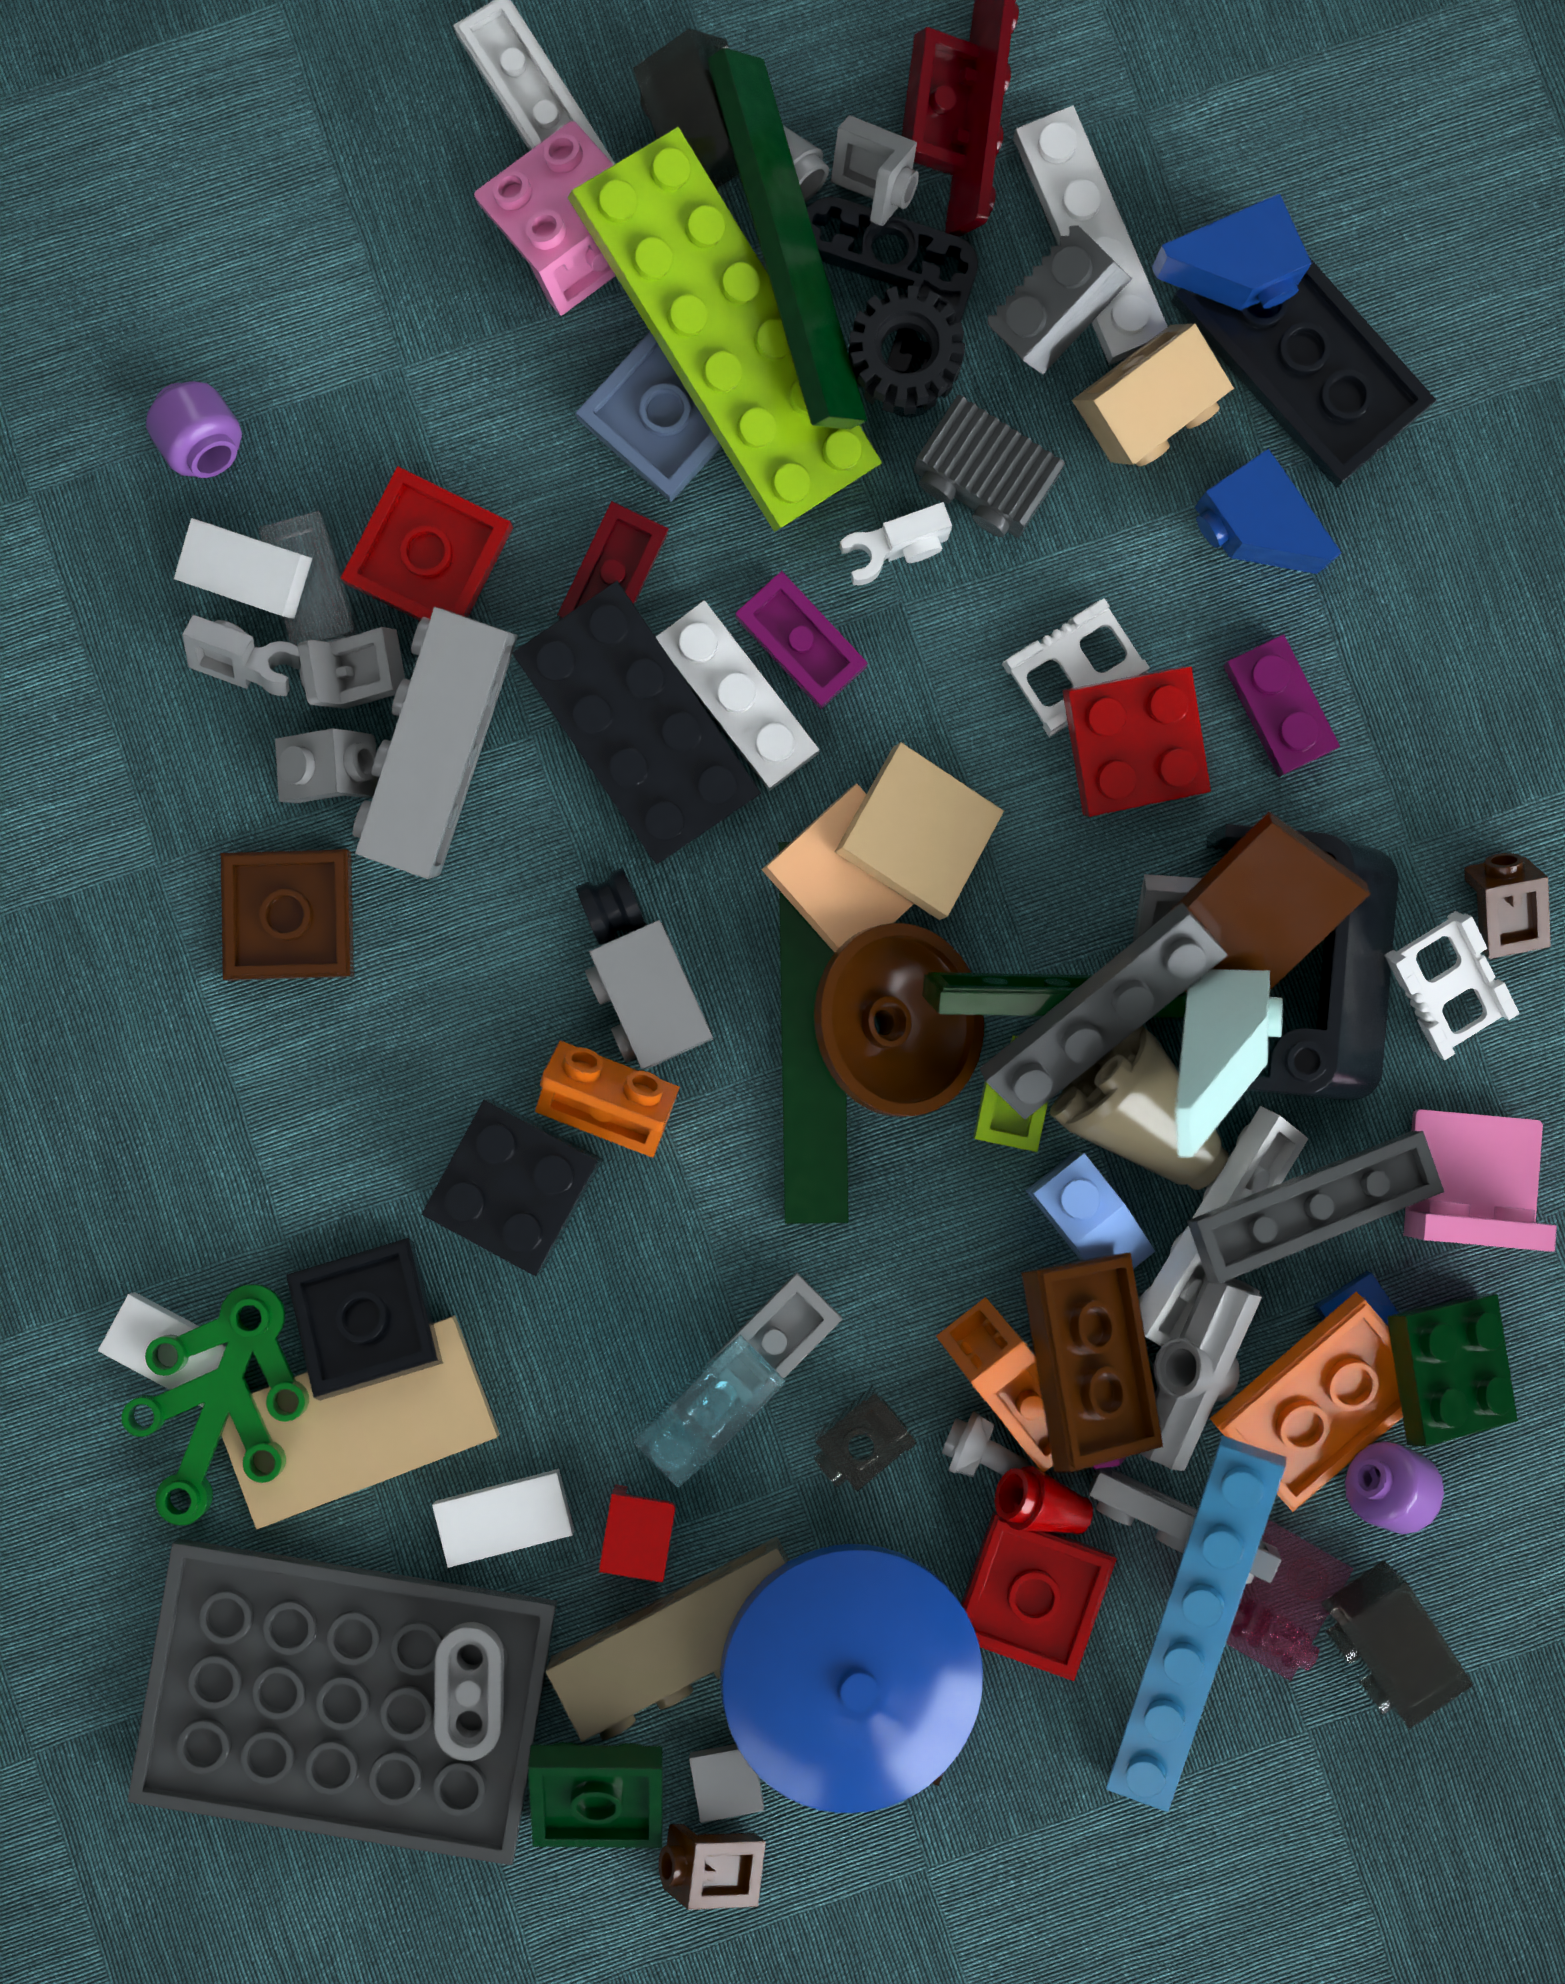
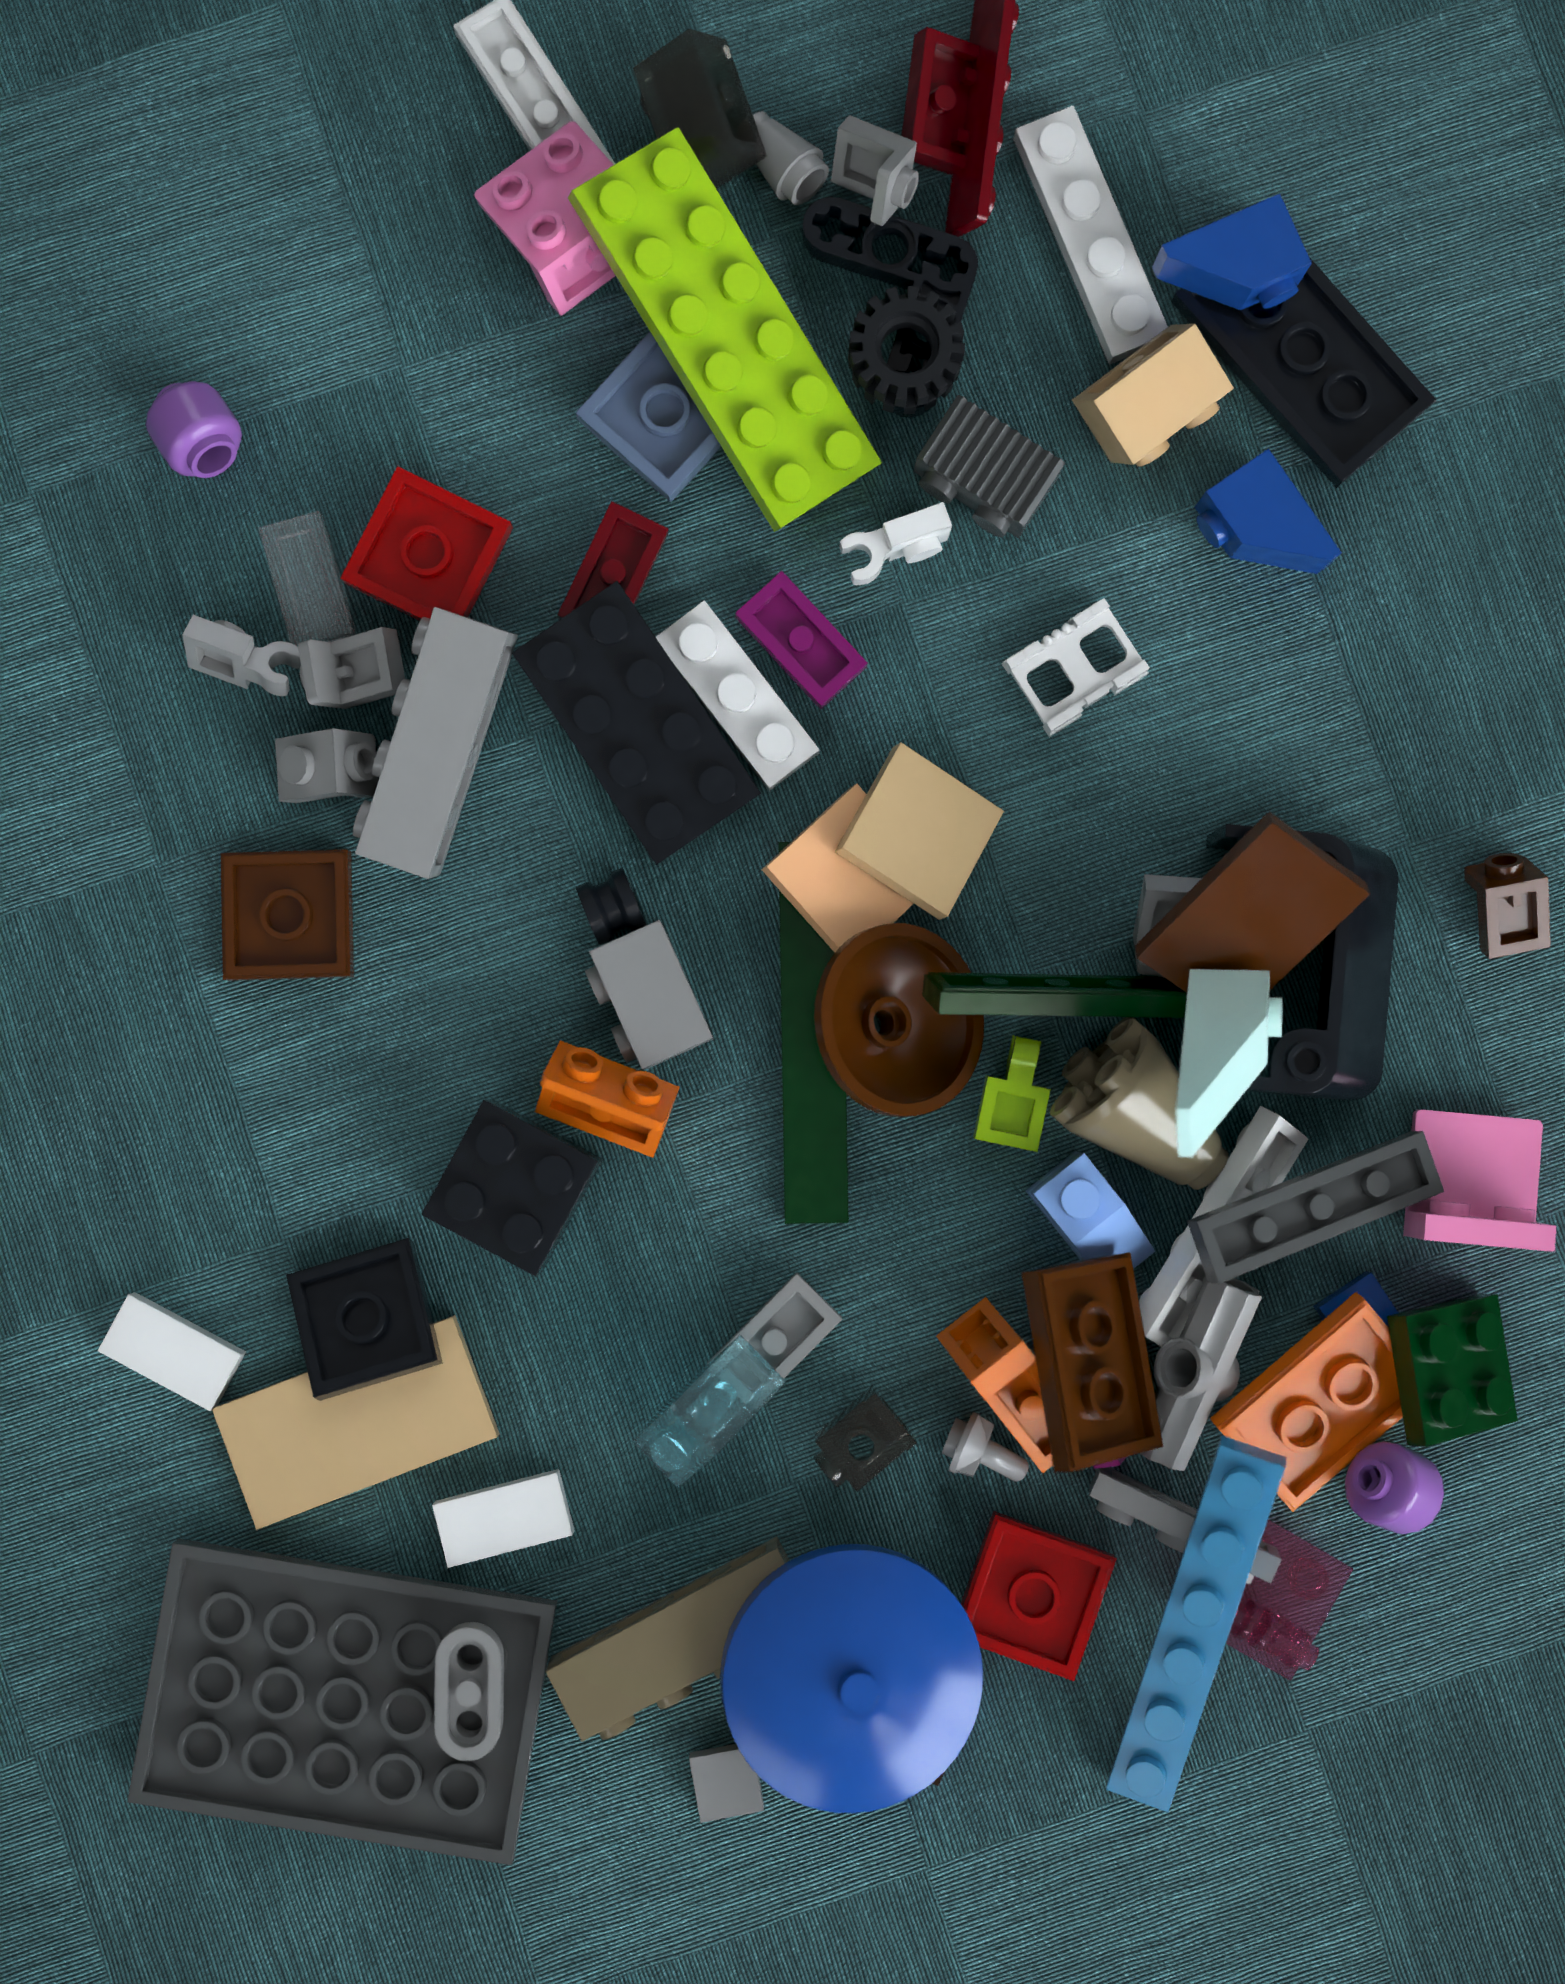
green plant [122,1284,309,1525] -> none
white tile [174,518,312,619] -> none
dark green plate [528,1742,663,1848] -> none
red panel [599,1484,675,1582] -> none
bracket [658,1824,766,1910] -> none
dark green tile [708,47,867,429] -> none
dark grey plate [980,902,1228,1120] -> none
dark grey brick [988,226,1132,374] -> none
red cone [995,1466,1093,1535] -> none
red plate [1062,666,1211,817] -> none
magenta plate [1223,634,1340,777] -> none
clear smoke brick [1320,1560,1474,1730] -> none
white piece [1384,911,1520,1060] -> none

